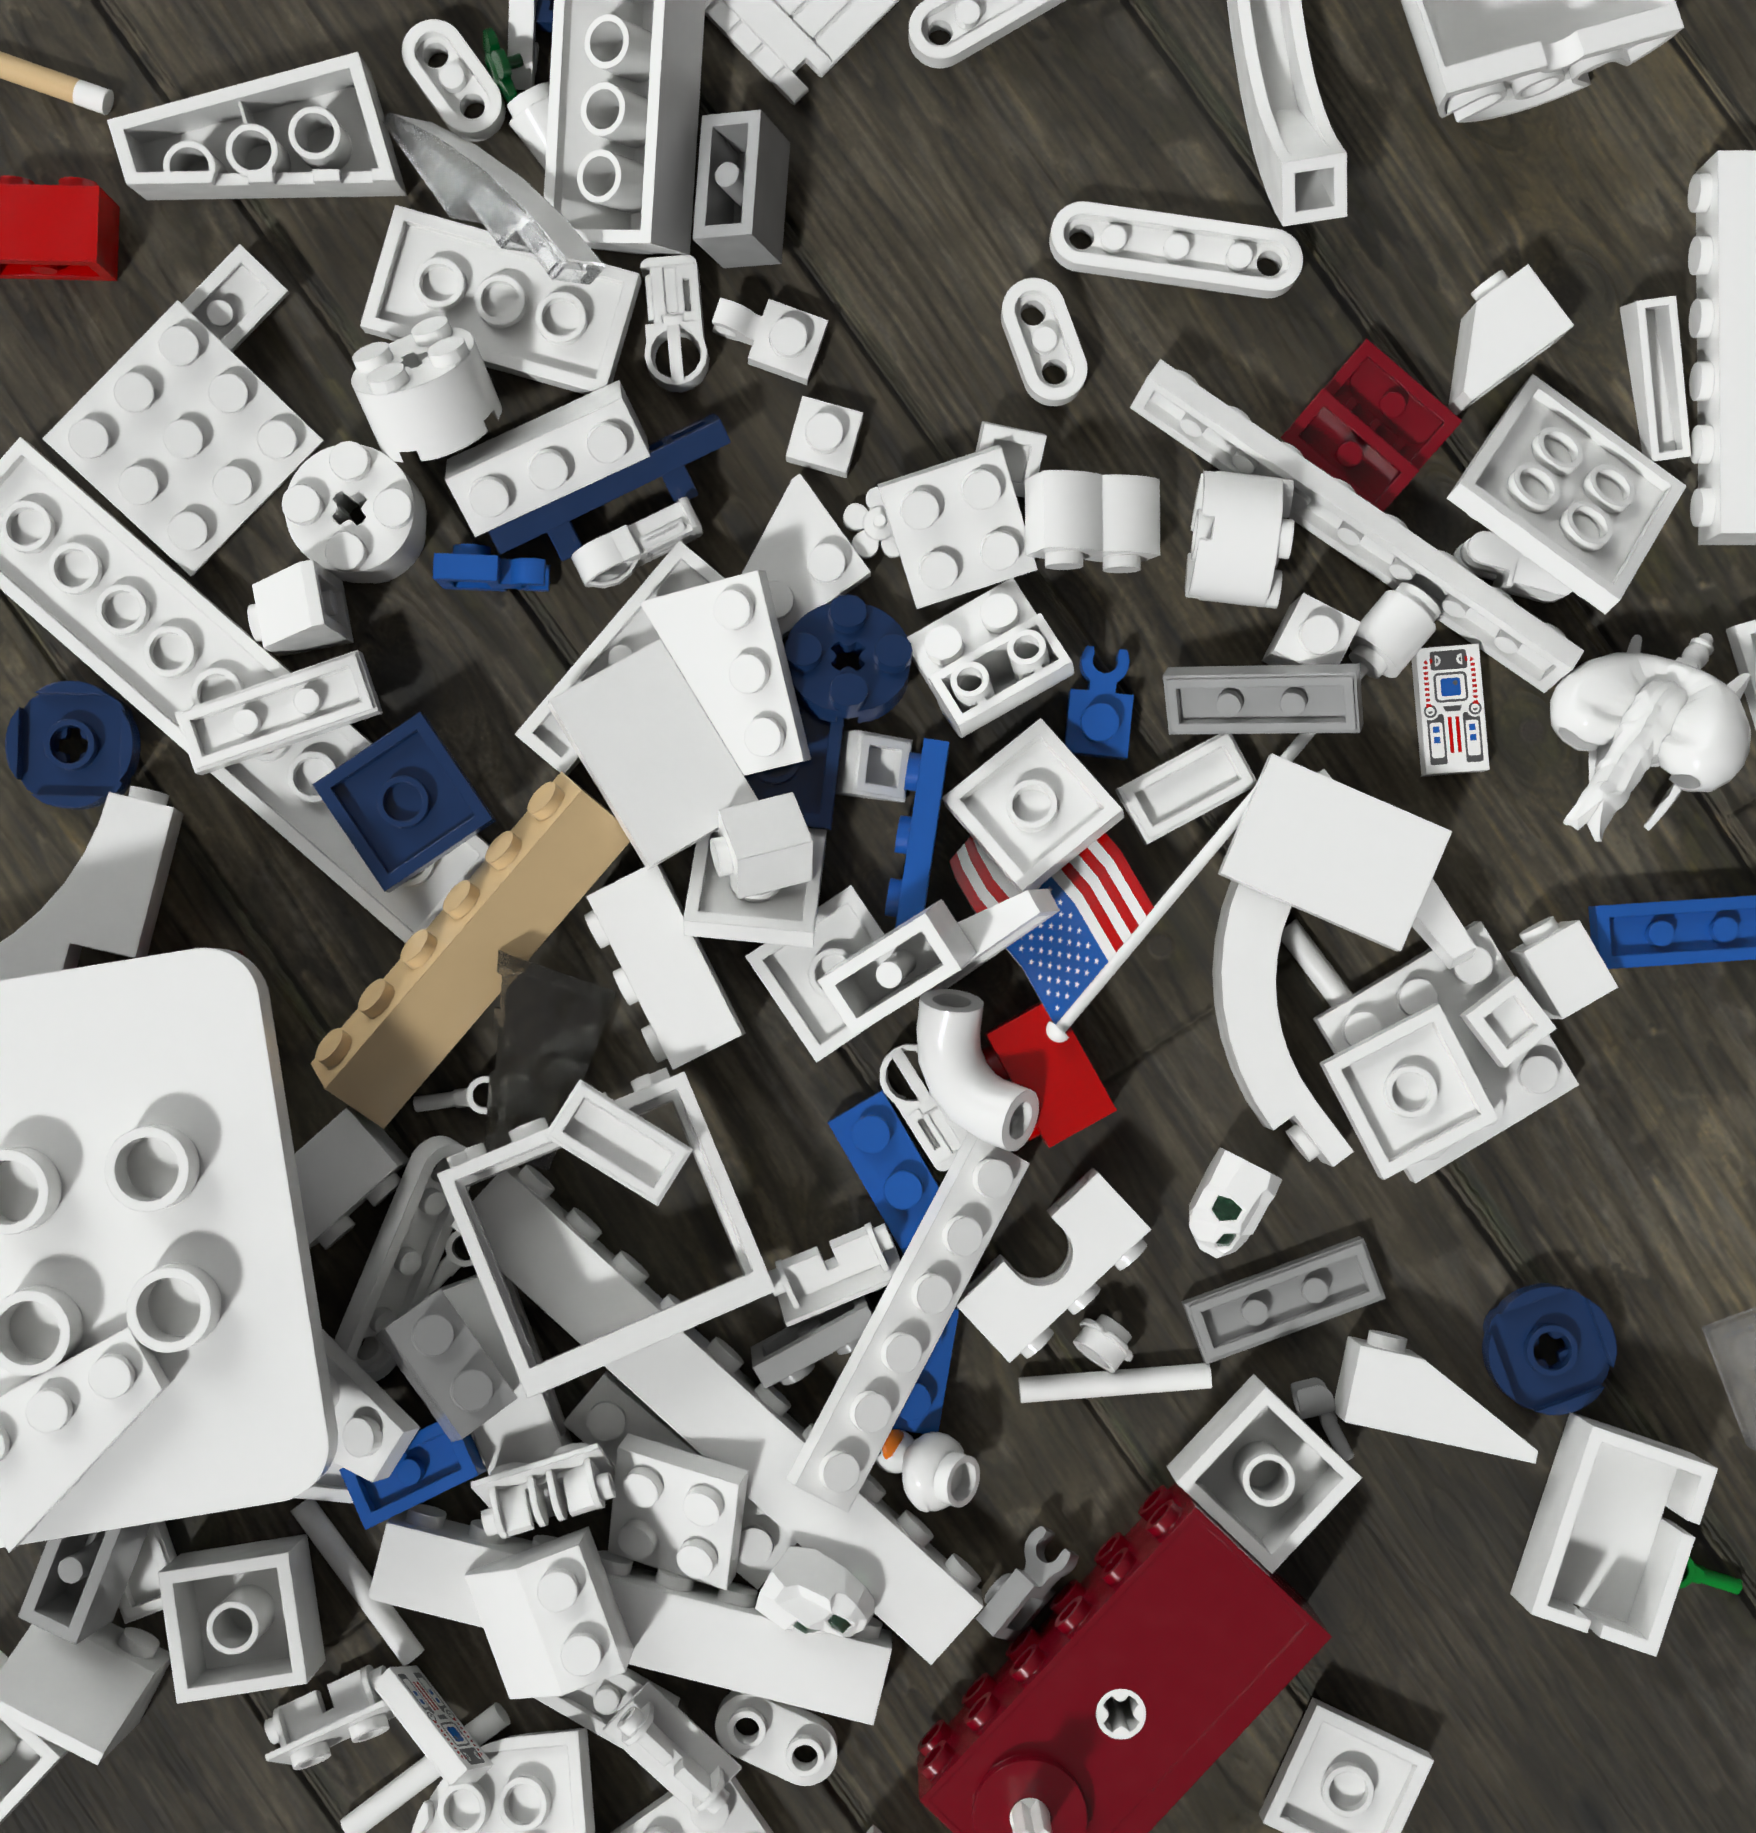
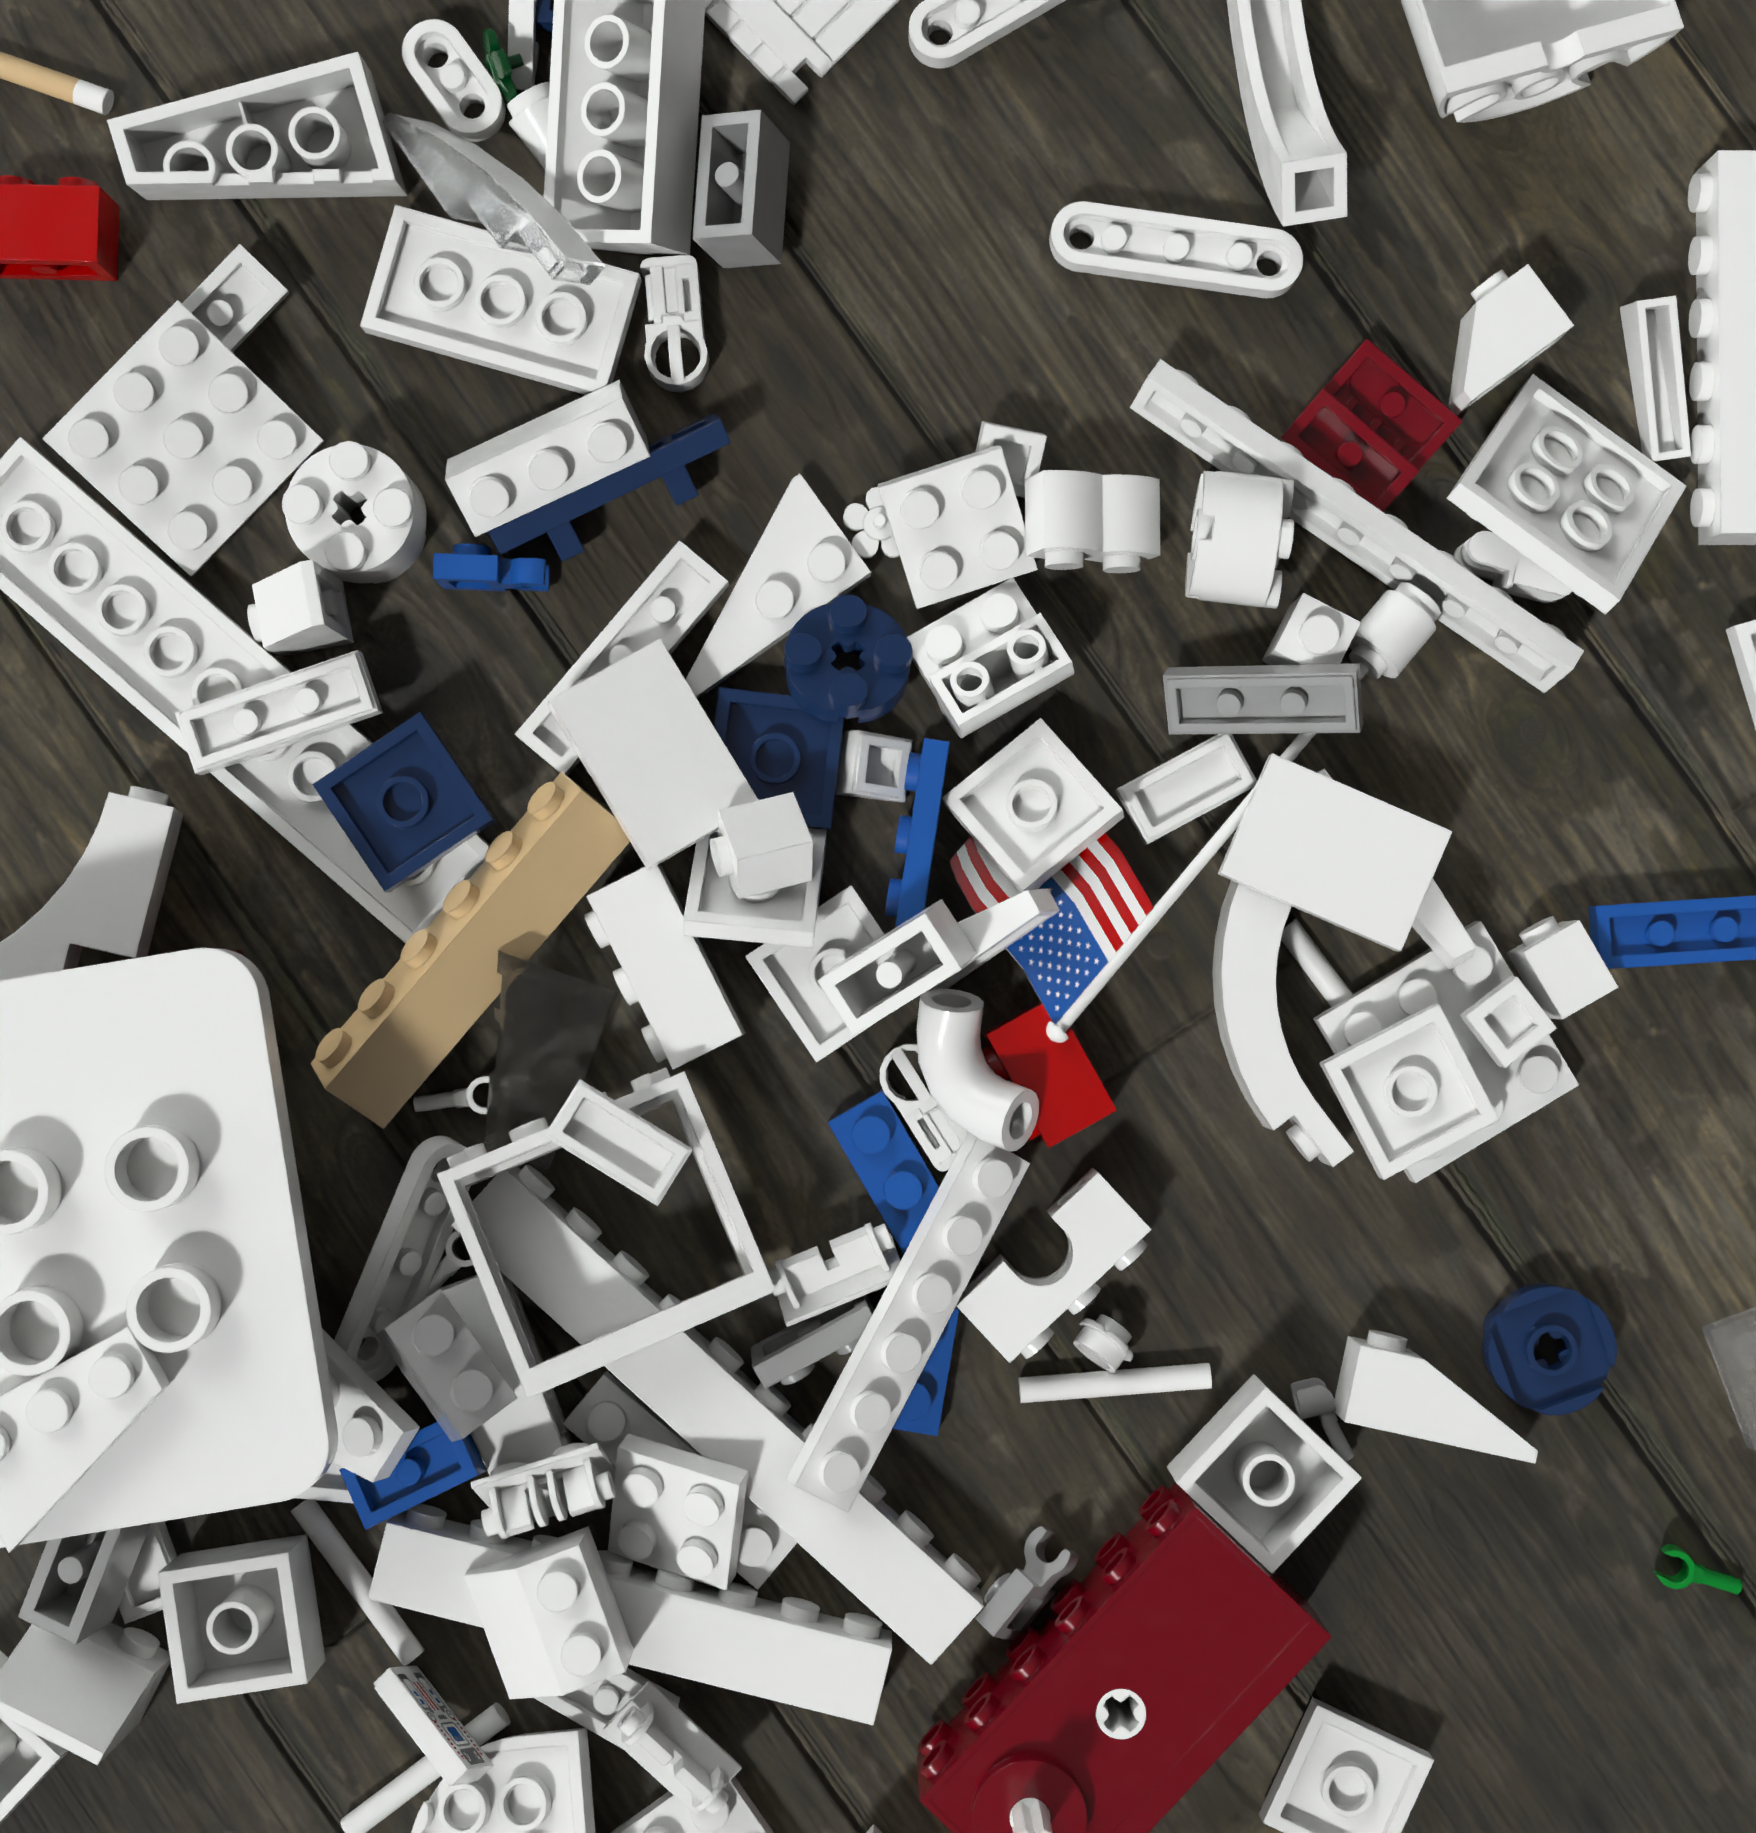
dark blue plate [5,681,141,810] -> none
white hinge [264,1665,396,1770] -> none
white brick [295,1107,409,1250] -> none
white brick [351,316,502,462] -> none
white piece [571,497,703,588] -> none
white wing [639,570,811,776] -> none
white plate [712,298,828,385] -> none
white plate [715,1691,838,1786] -> none
white rock [755,1546,875,1637] -> none
white plate [786,396,863,478] -> none
white animal [876,1429,980,1513] -> none
white plate [1001,278,1087,406] -> none
blue plate [1064,646,1134,760] -> none
light grey tile [1181,1236,1386,1365] -> none
white rock [1189,1147,1282,1258] -> none
white tile [1411,644,1490,777] -> none
white piece [1510,1412,1718,1657] -> none
white hair [1550,633,1751,842] -> none

